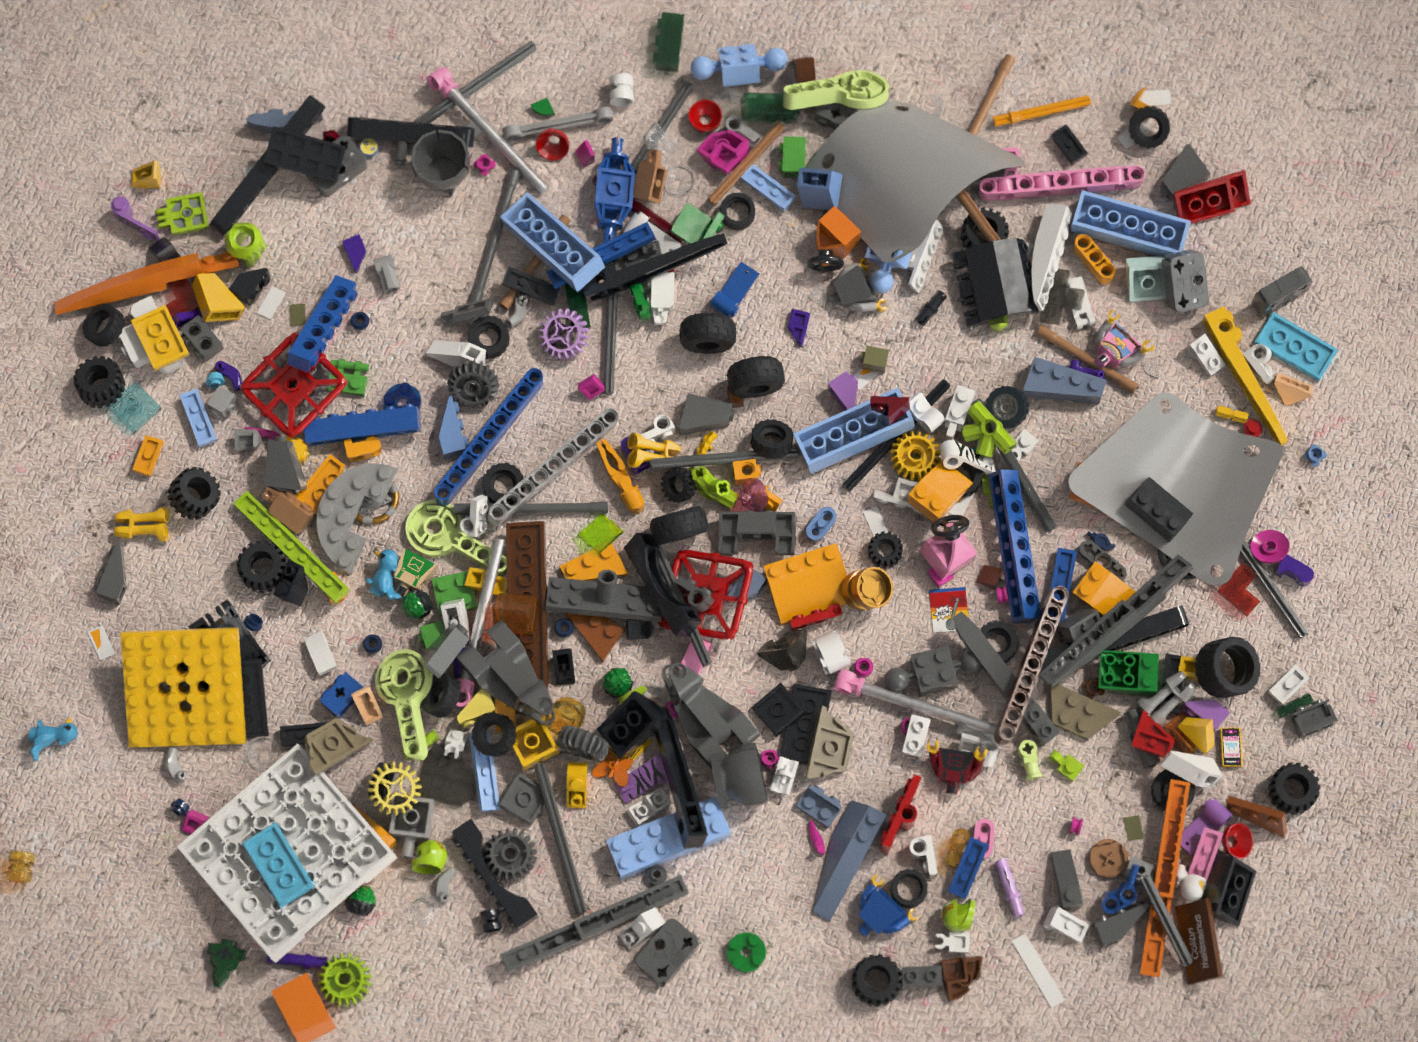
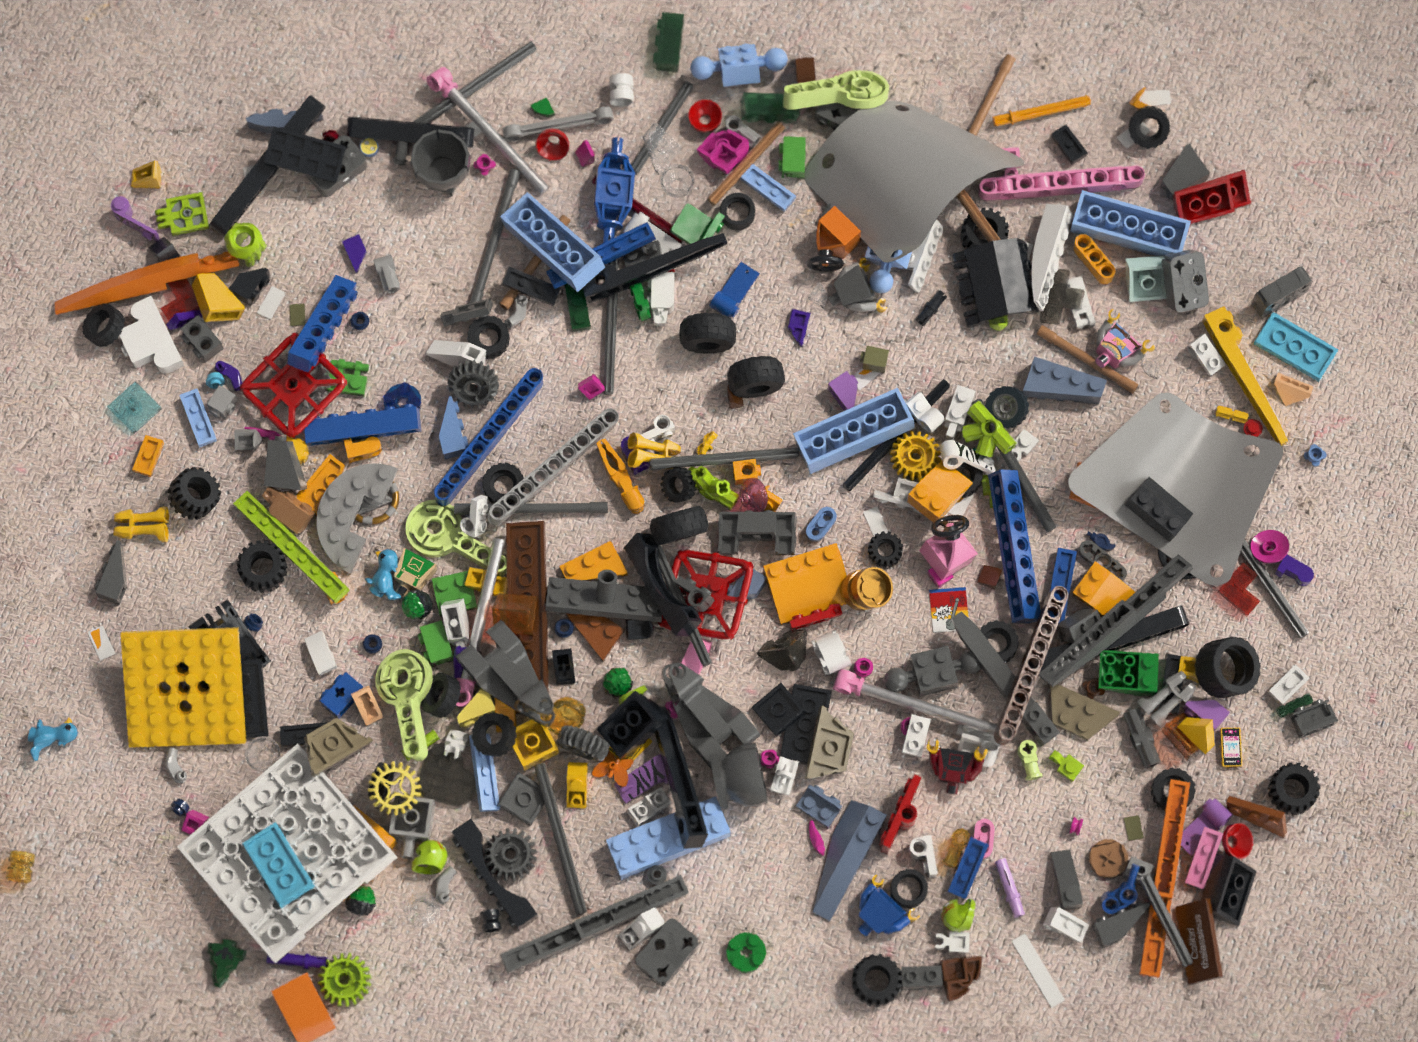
black tyre [73,356,125,408] -> none
yellow plate [131,305,189,371] -> none
black slope [273,560,309,607] -> none
slope [421,622,469,678] -> none
lavender gear [539,309,589,360] -> none
clear neon green piece [578,513,624,554] -> none
medium nougat hinge [633,149,667,204] -> none
dark grey slope [679,393,735,435] -> none
black tyre [750,419,794,459] -> none
medium blue slope [797,168,843,210] -> none
dark red slope [870,396,910,425] -> none
dark pink bush [996,586,1009,604] -> none
dark purple arm [1068,360,1104,379] -> none
red wing [1131,710,1175,758] -> none
white slope [1160,751,1223,789] -> none
white piece [1175,864,1206,902] -> none
white plate [1243,344,1275,384] -> none

